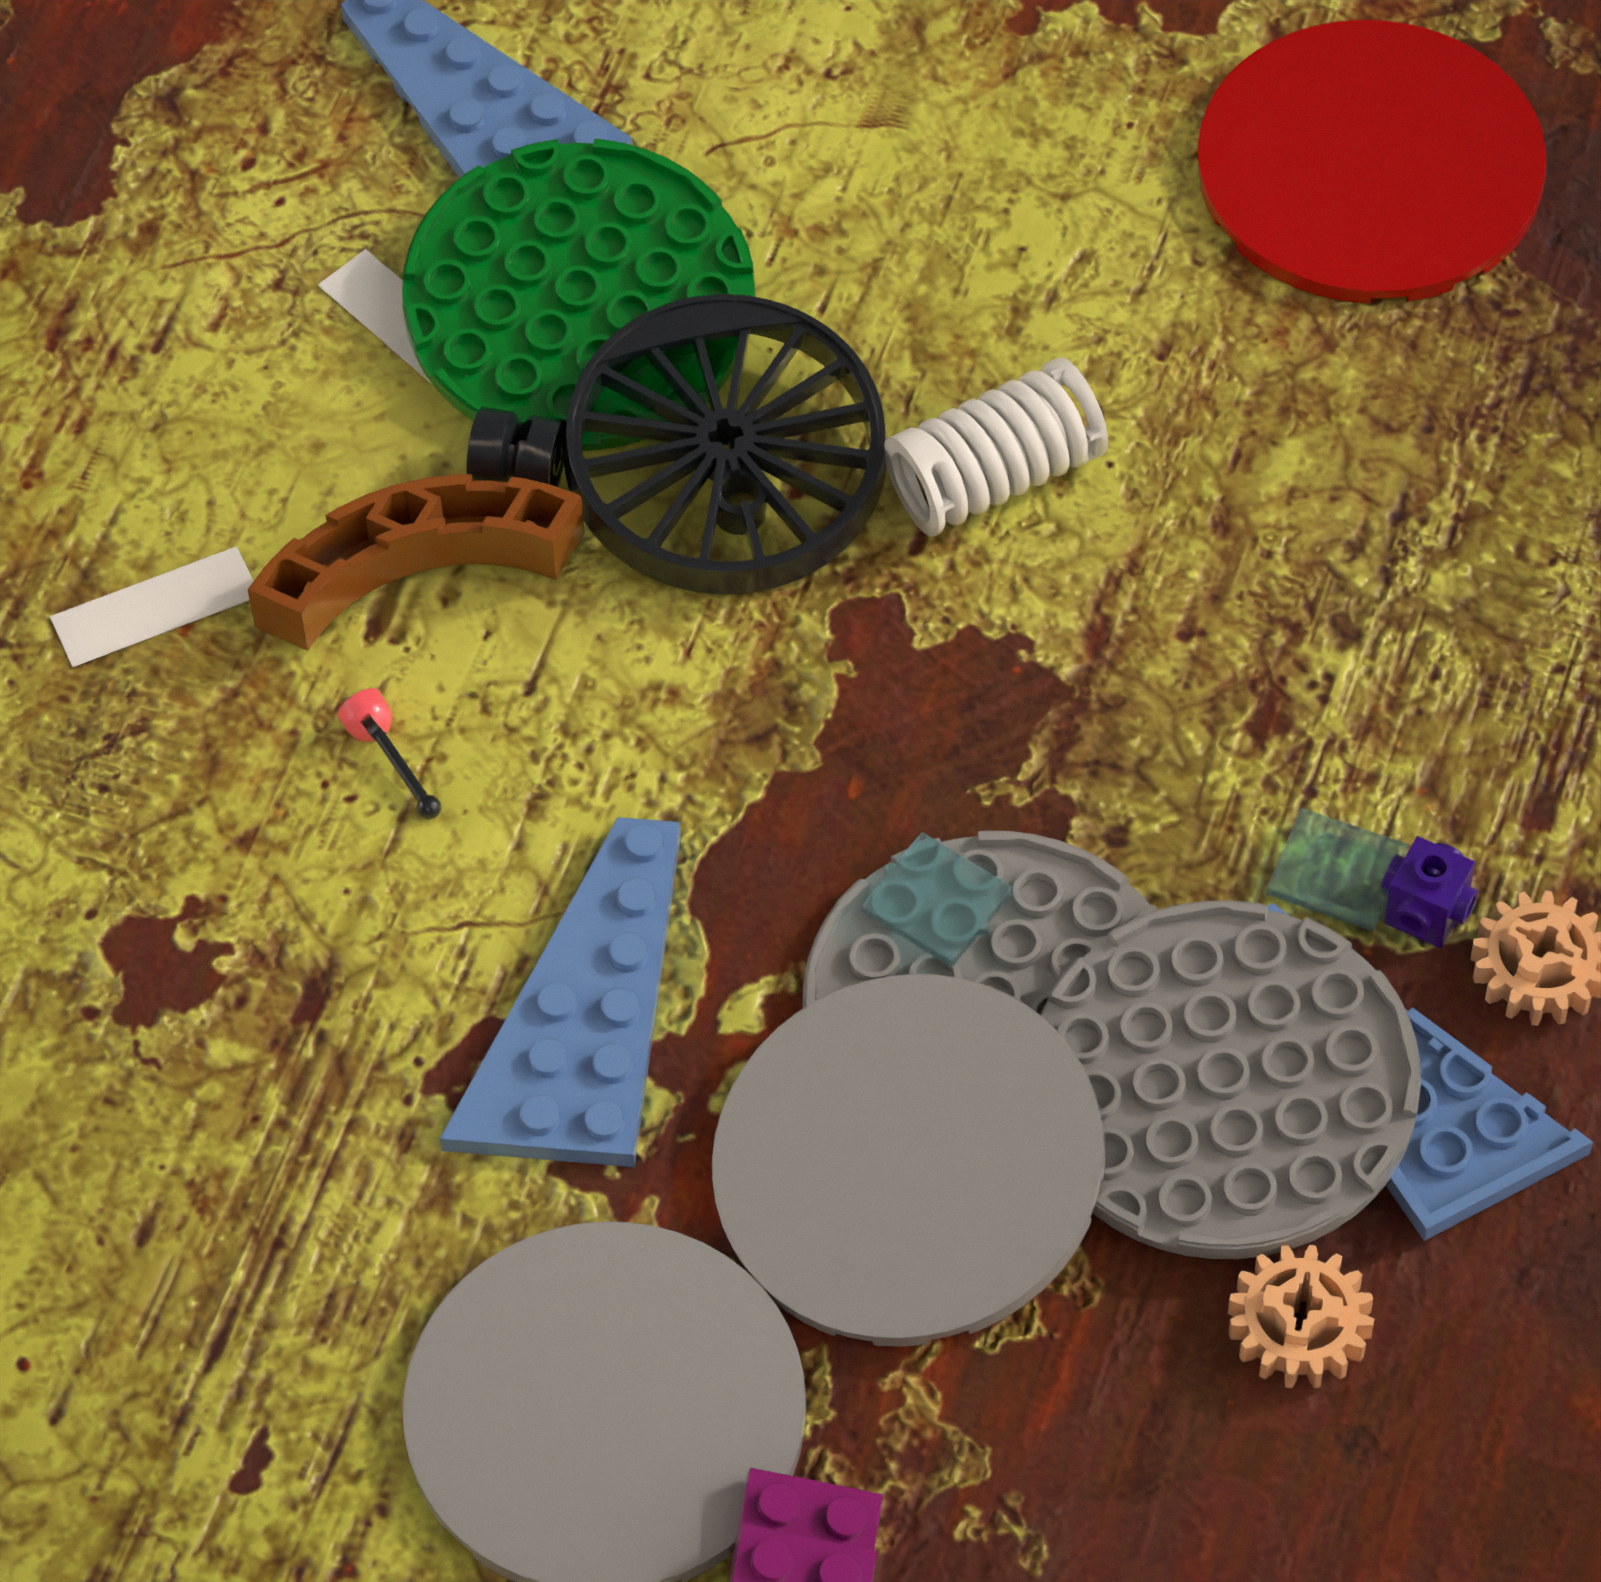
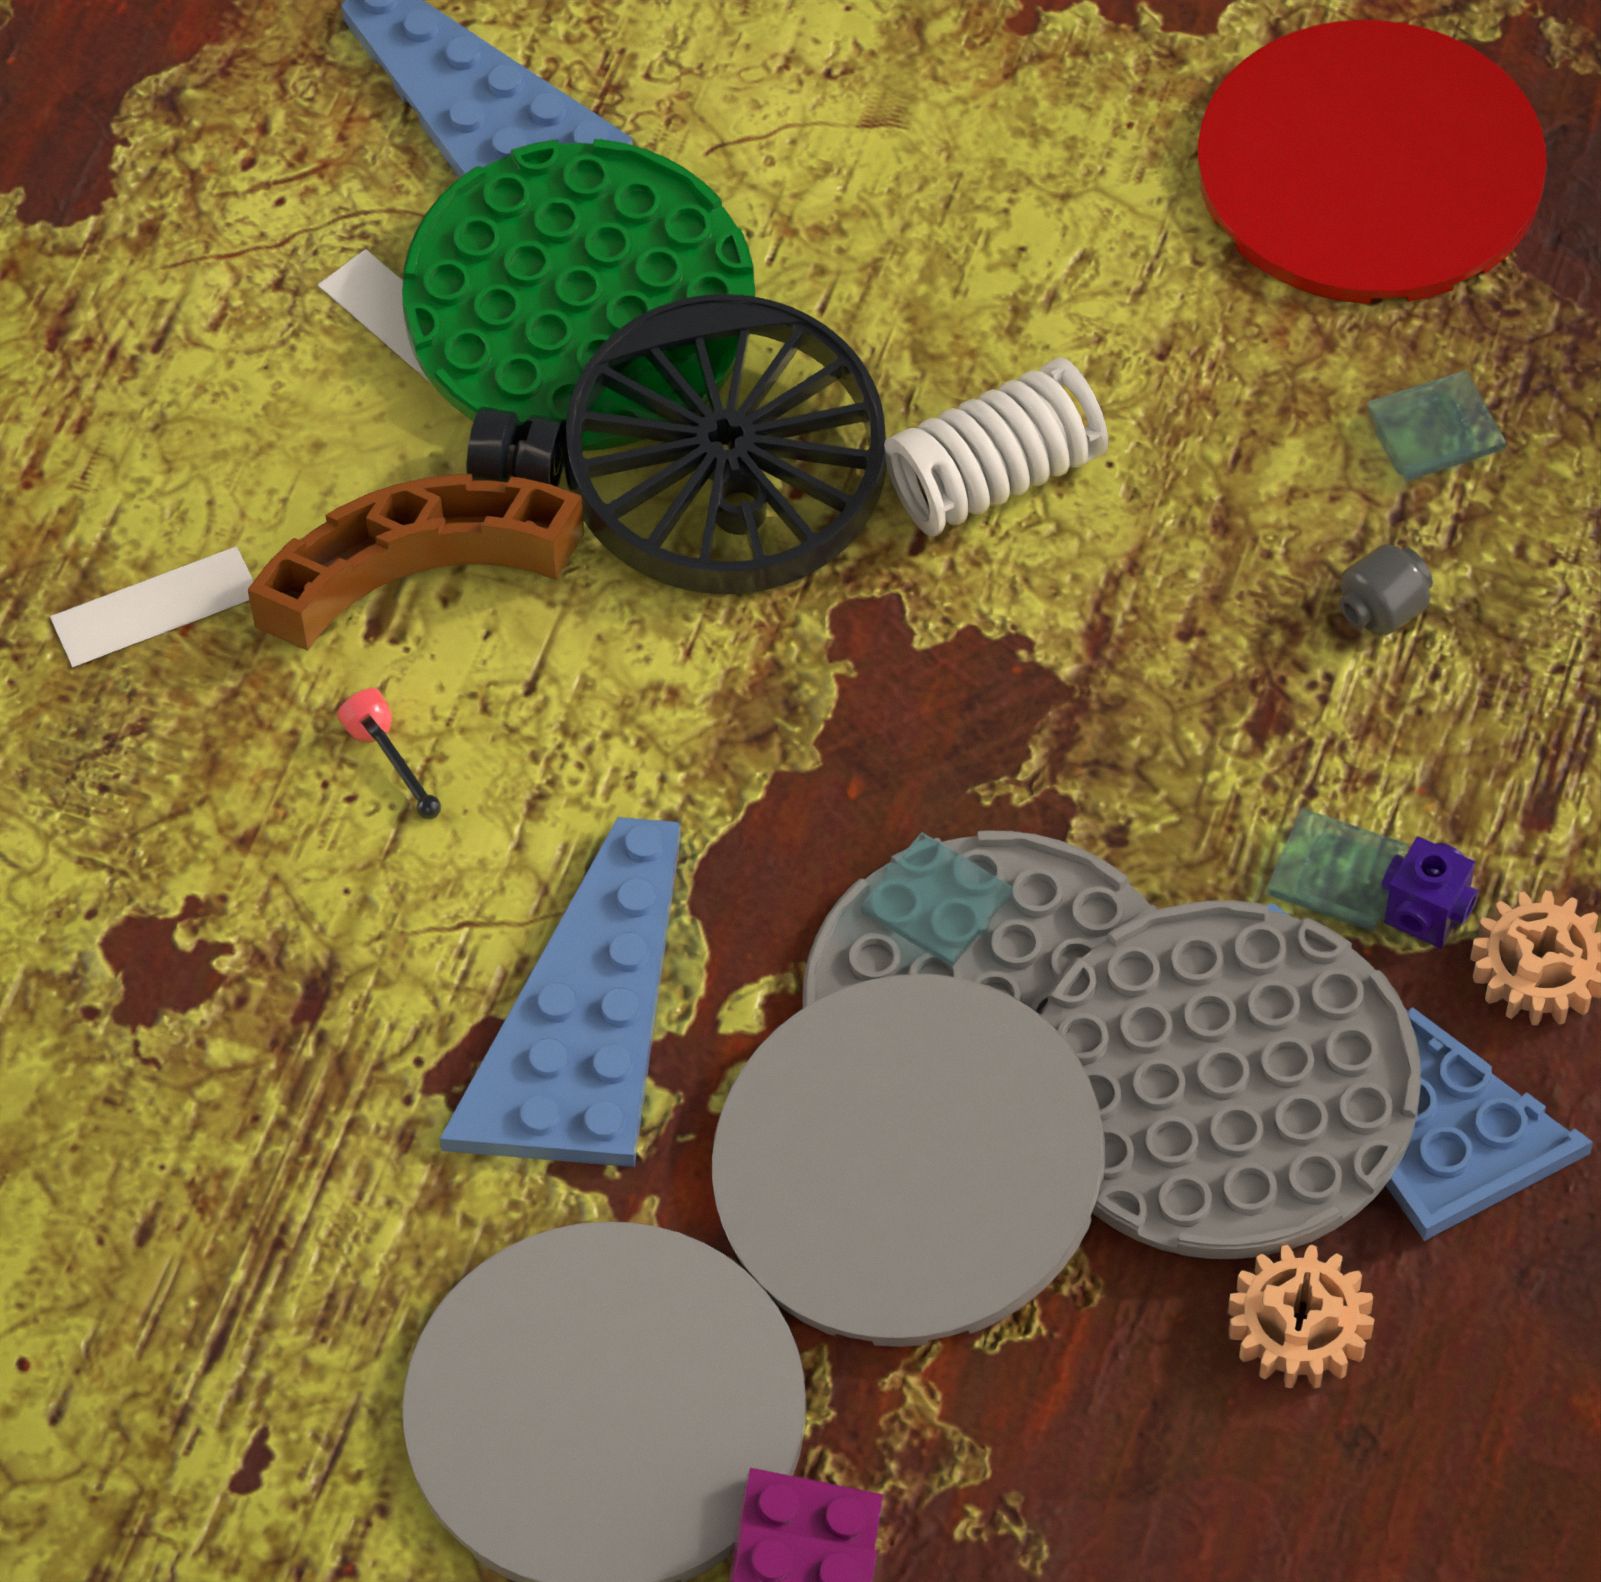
none -> dark grey head [1339,544,1433,636]
none -> clear light blue piece [1367,370,1506,481]

